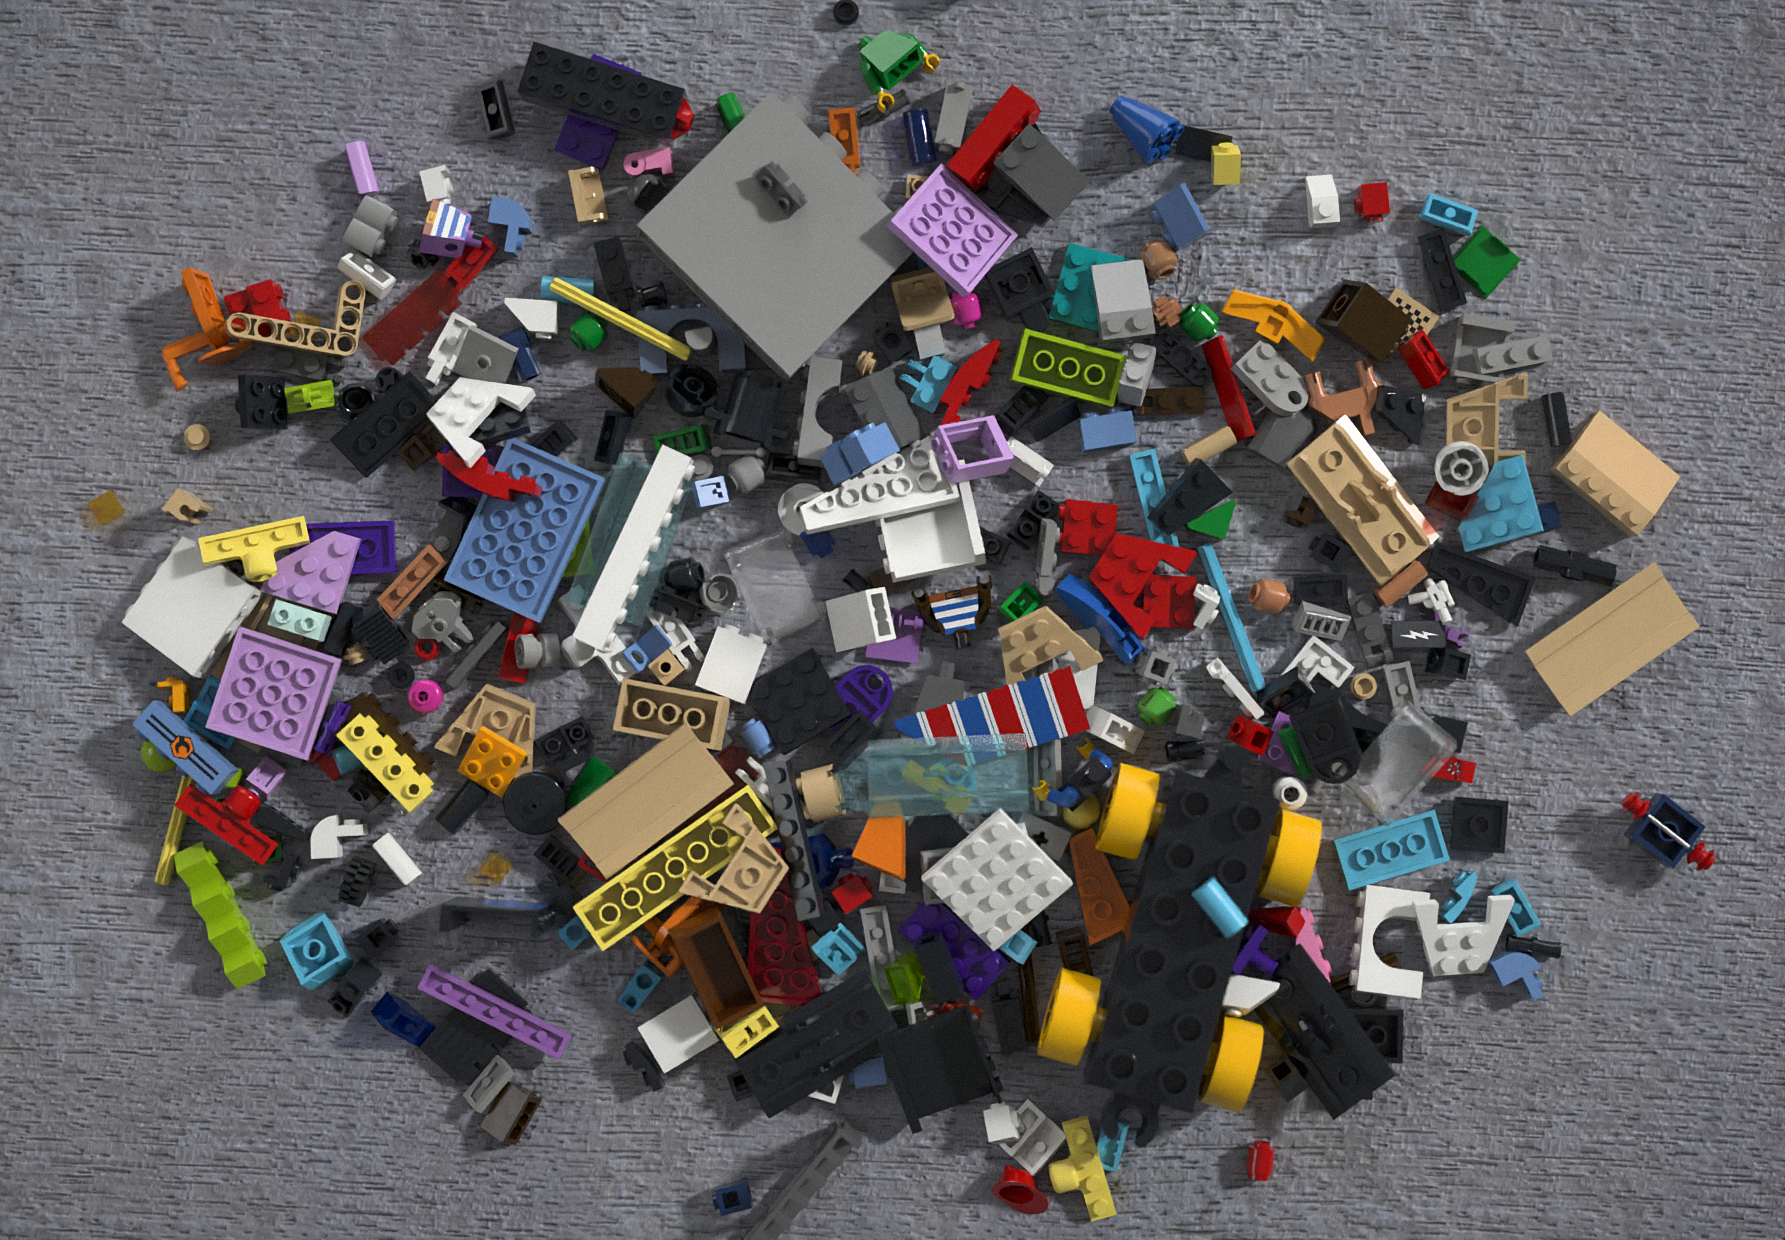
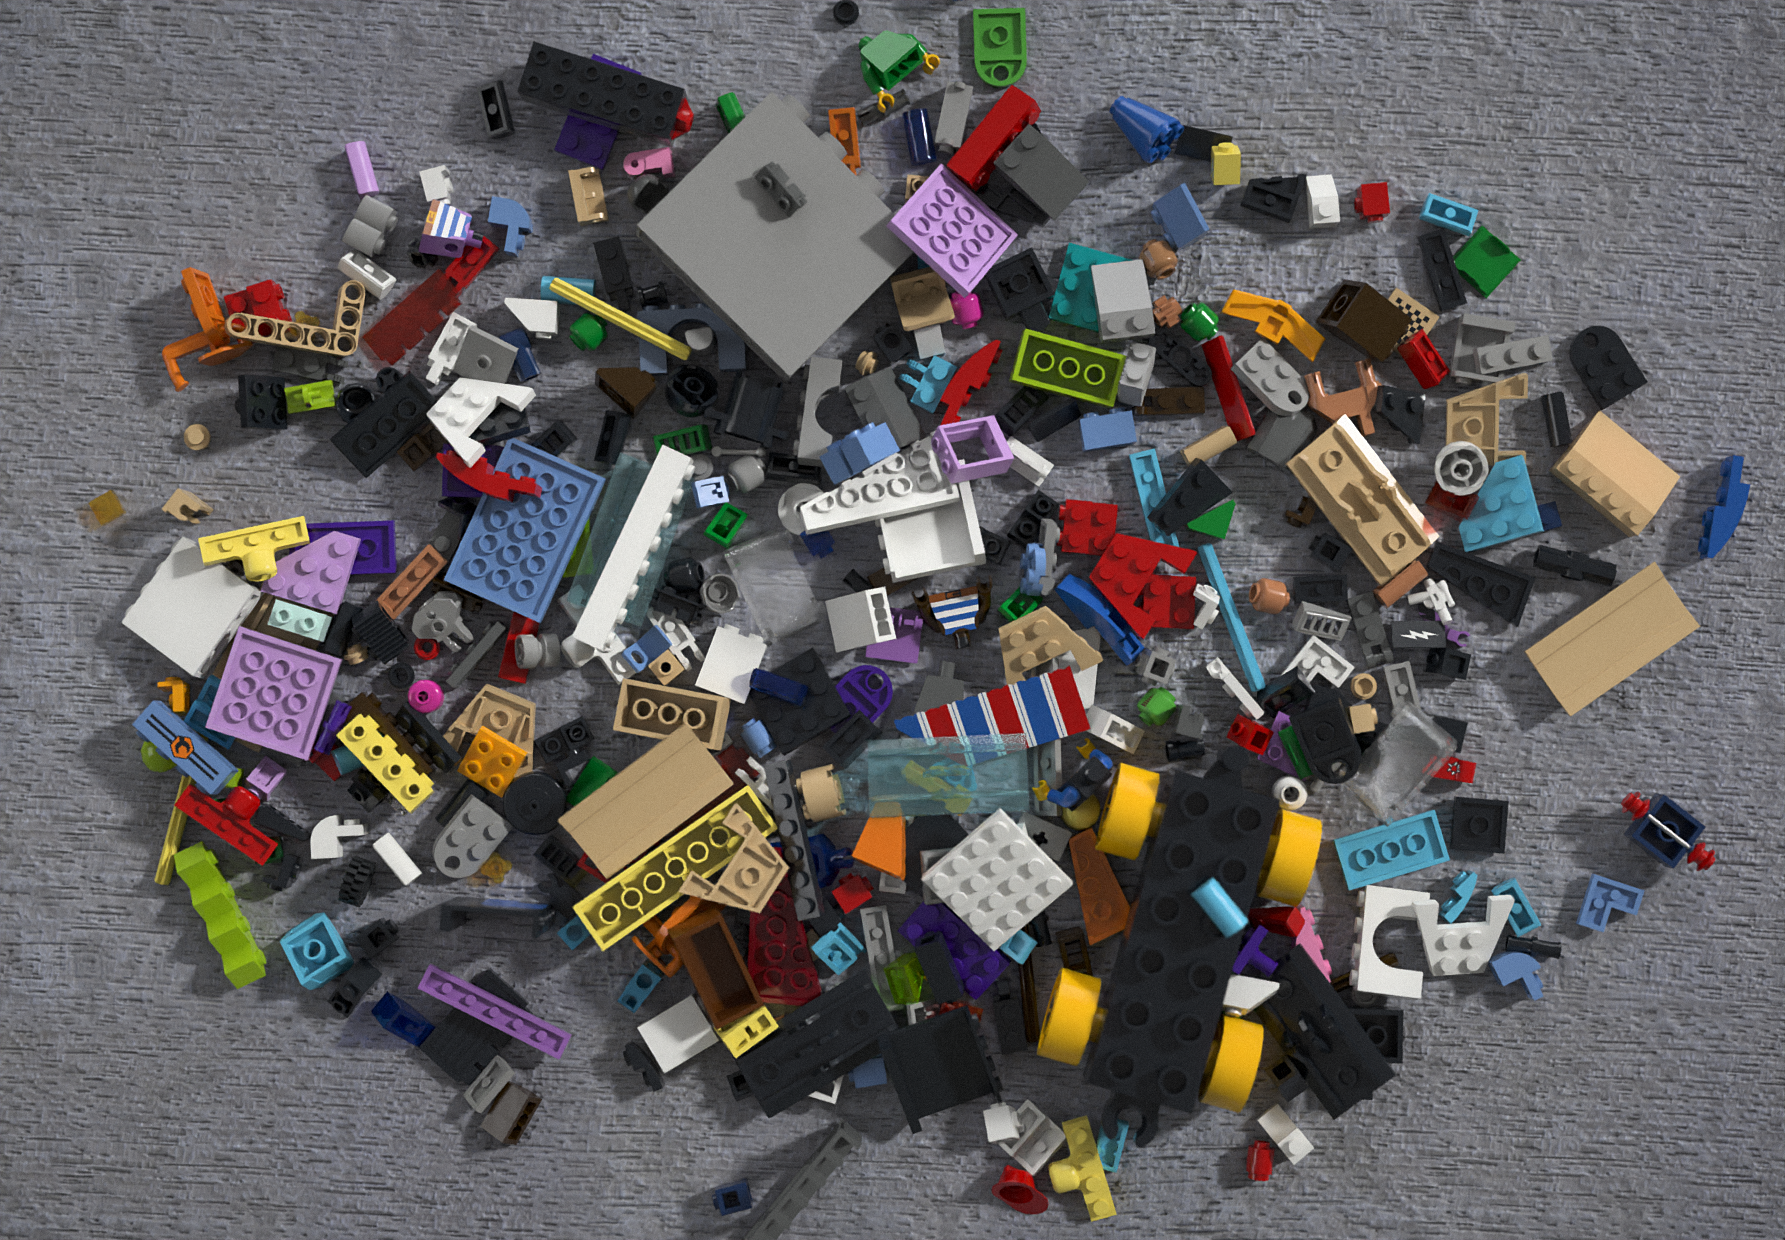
none -> black plate [395,701,462,775]
none -> light grey plate [432,794,513,878]
none -> green slope [703,503,748,549]
none -> clear blue brick [749,668,808,705]
none -> bright green tile [973,8,1027,88]
none -> medium blue plate [1020,543,1046,596]
none -> black wing [1240,174,1306,223]
none -> white arch [1256,1102,1314,1165]
none -> tan plate [1345,704,1378,733]
none -> black plate [1569,326,1648,411]
none -> medium blue plate [1576,874,1645,932]
none -> blue slope [1698,455,1750,559]

